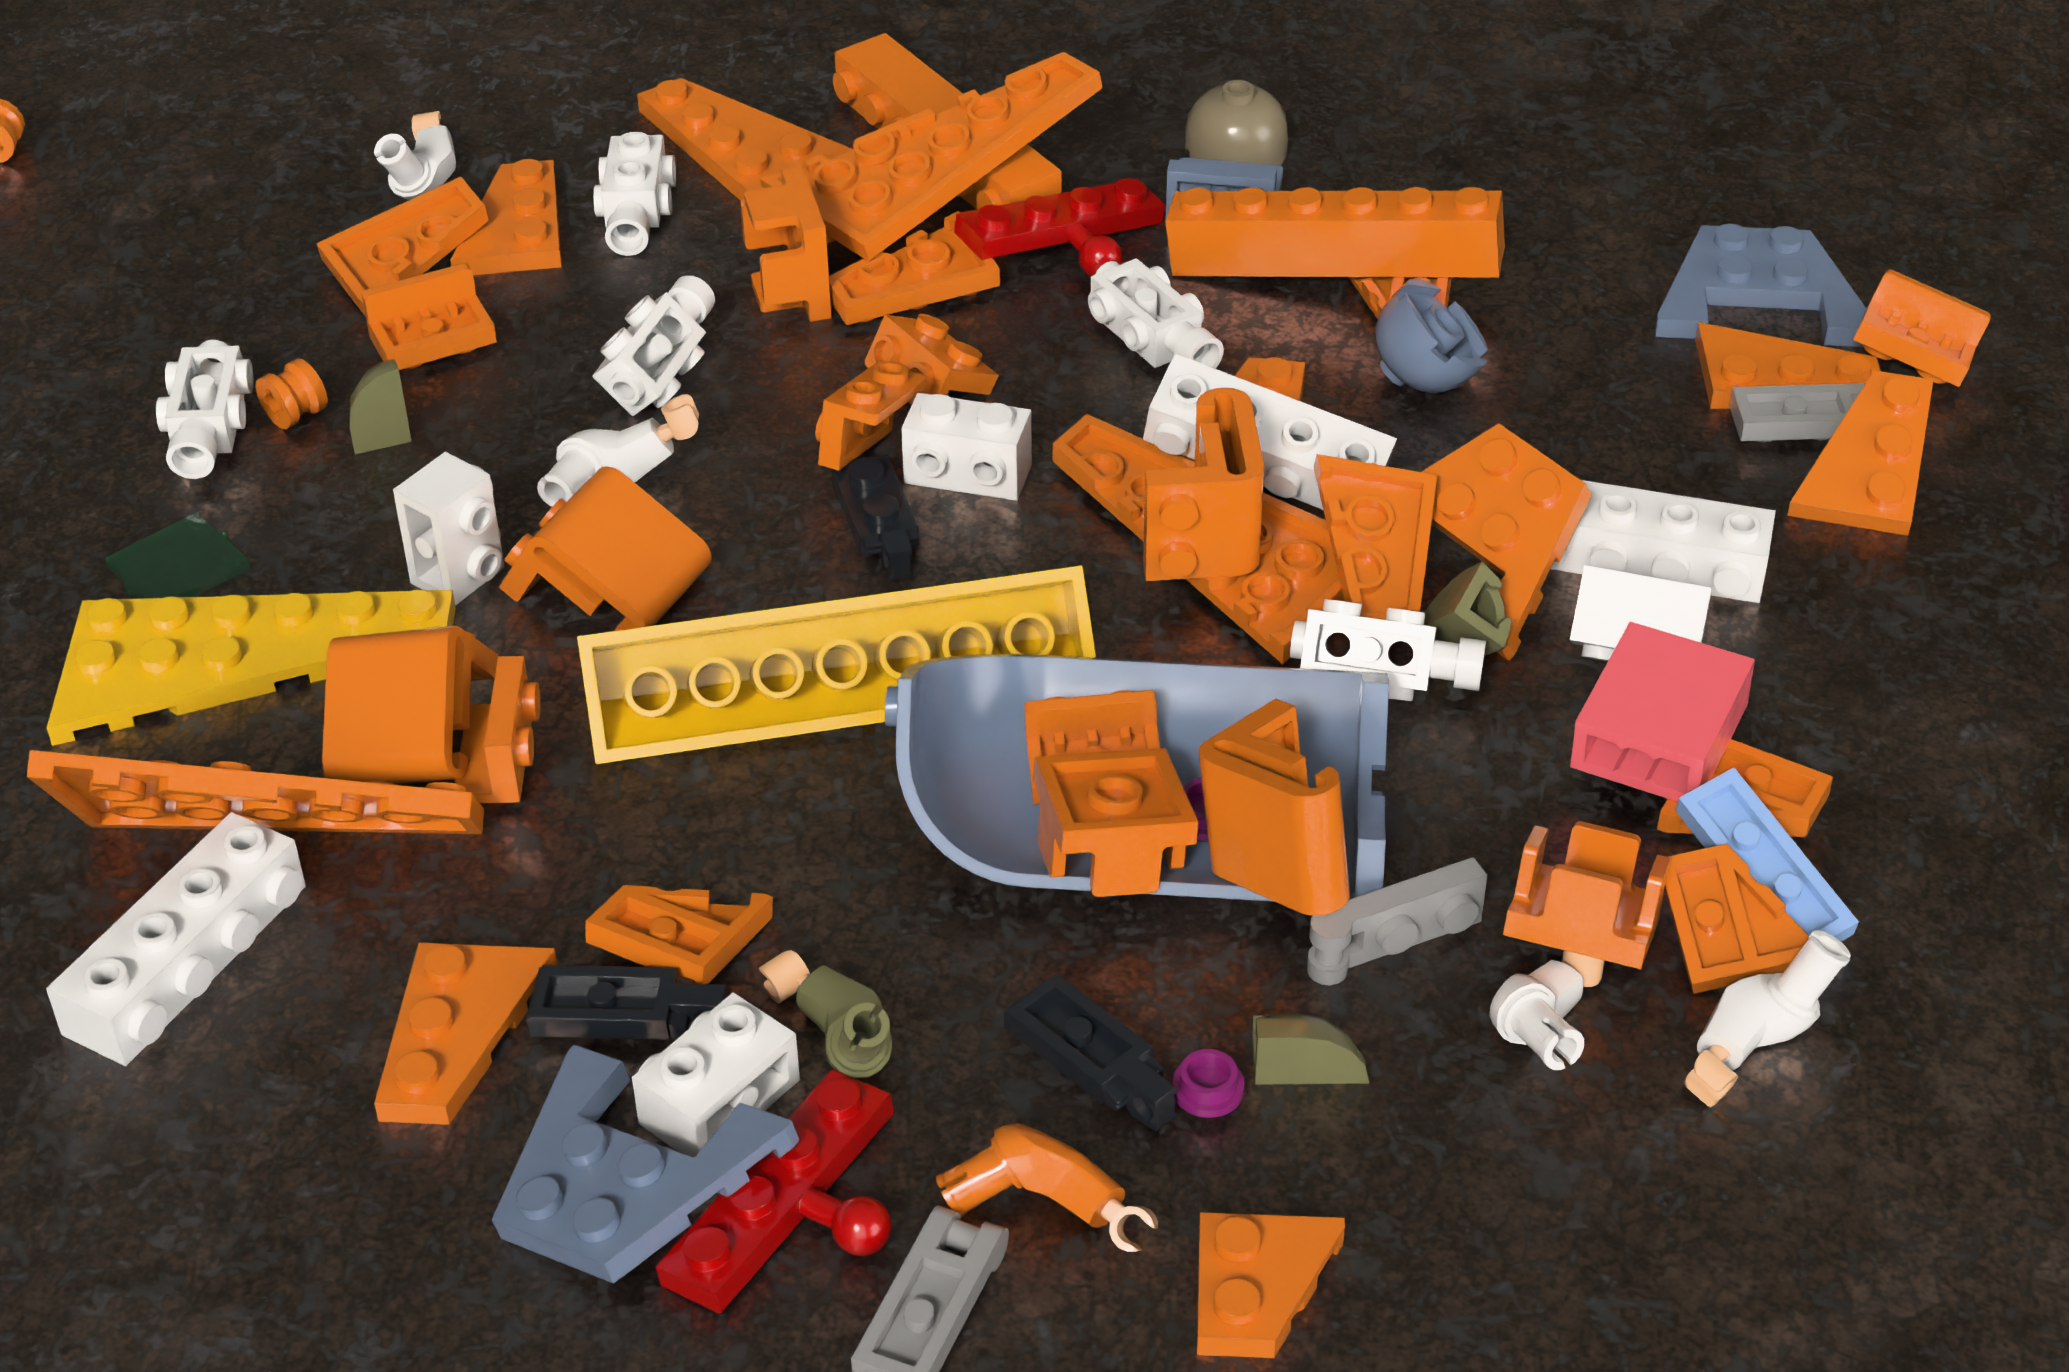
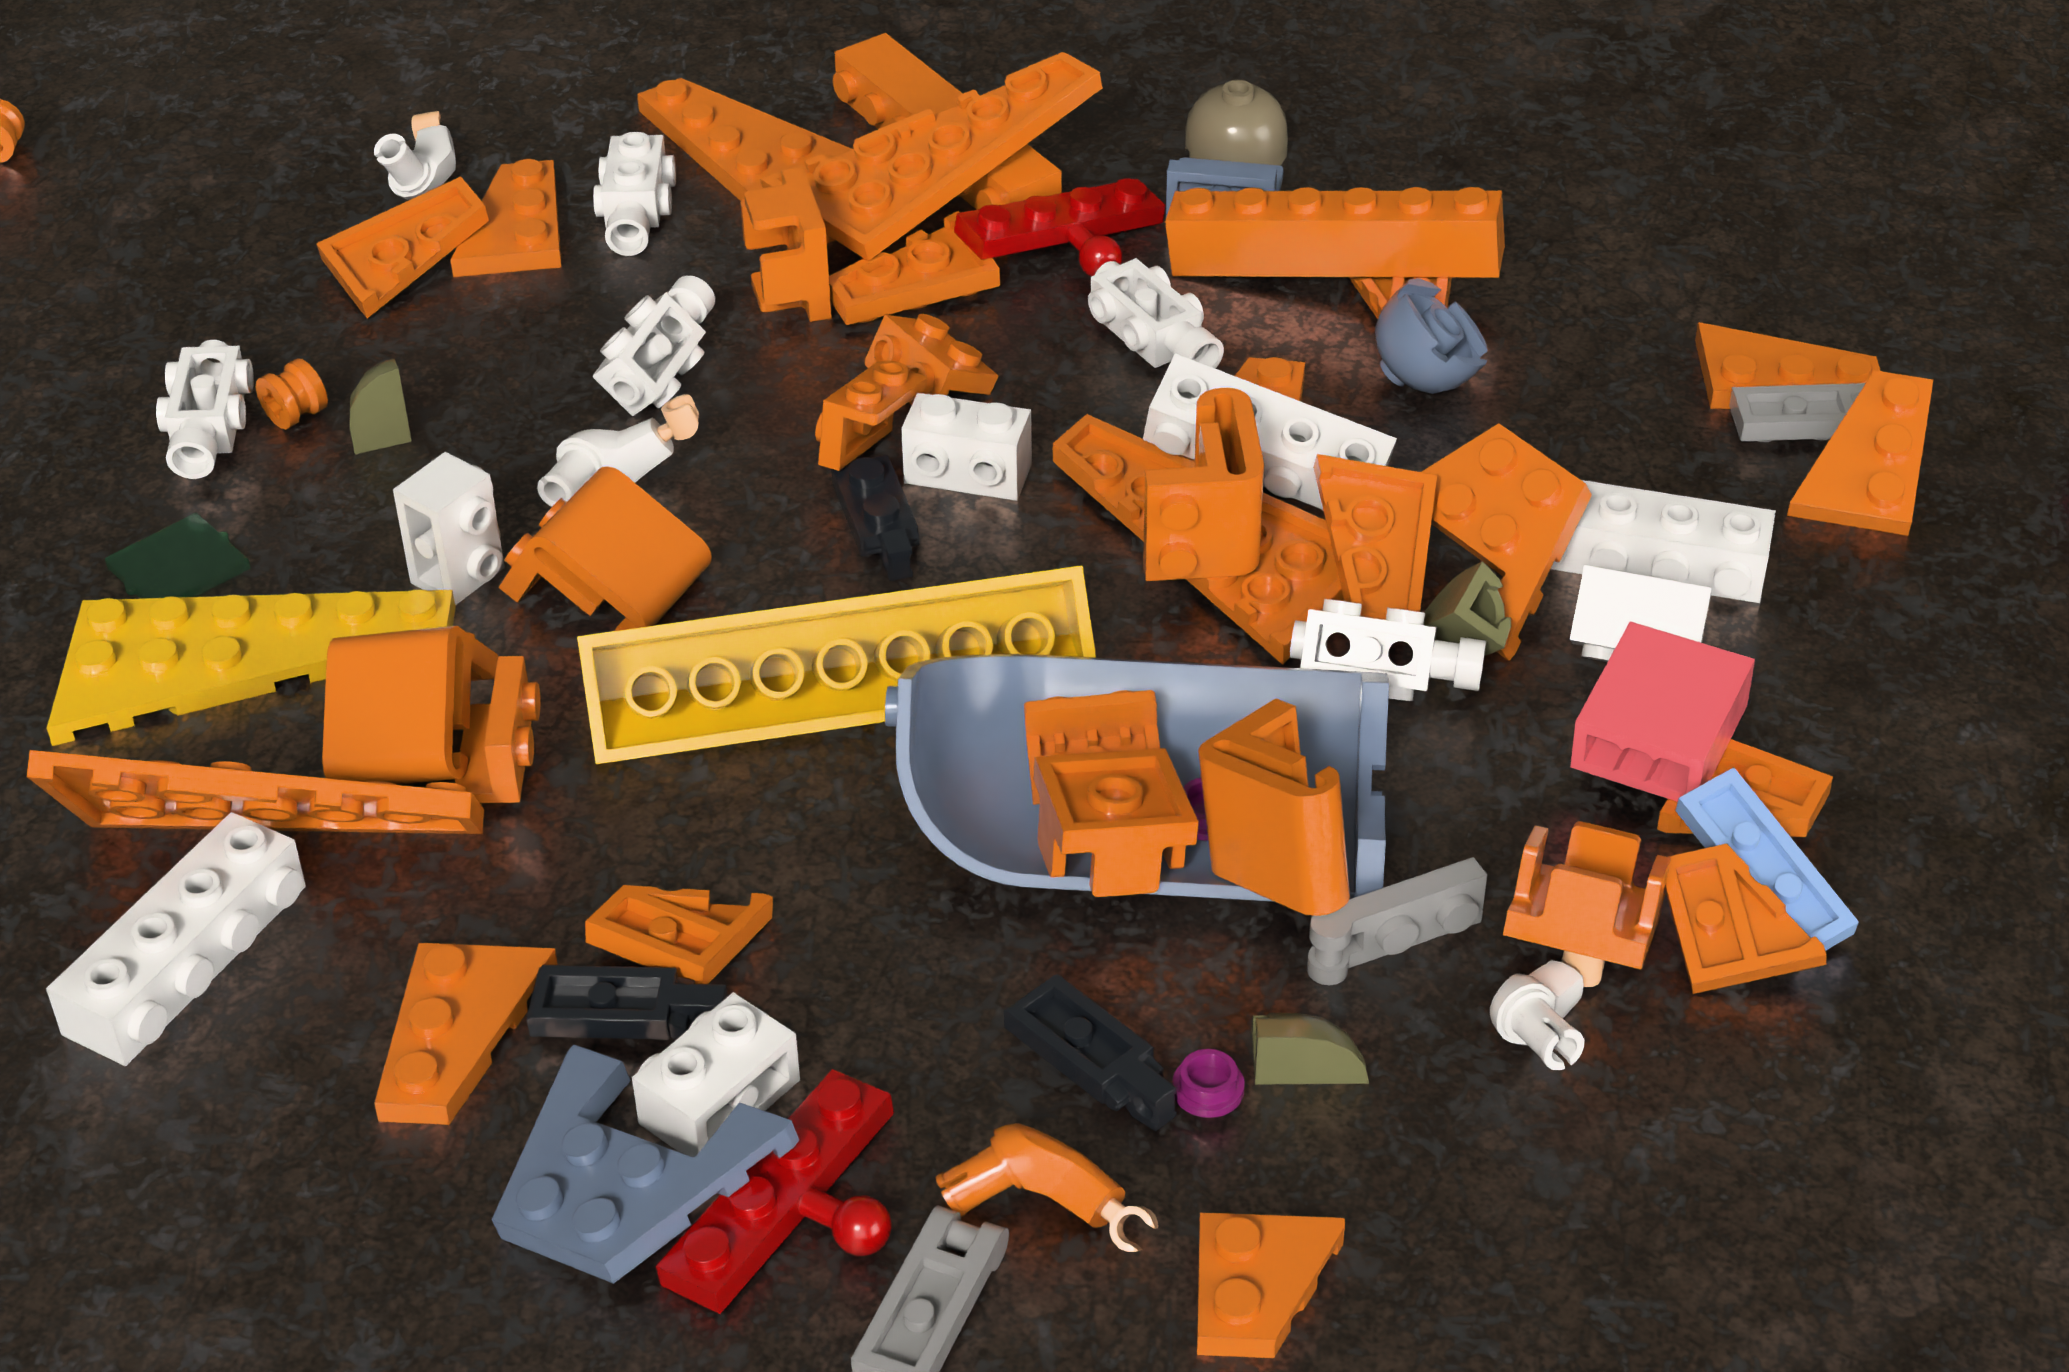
orange bracket [362,263,497,370] -> none
olive arm [759,950,892,1079] -> none
sand blue wing [1655,224,1867,347] -> none
white arm [1684,930,1851,1107] -> none
orange bracket [1853,269,1991,387] -> none

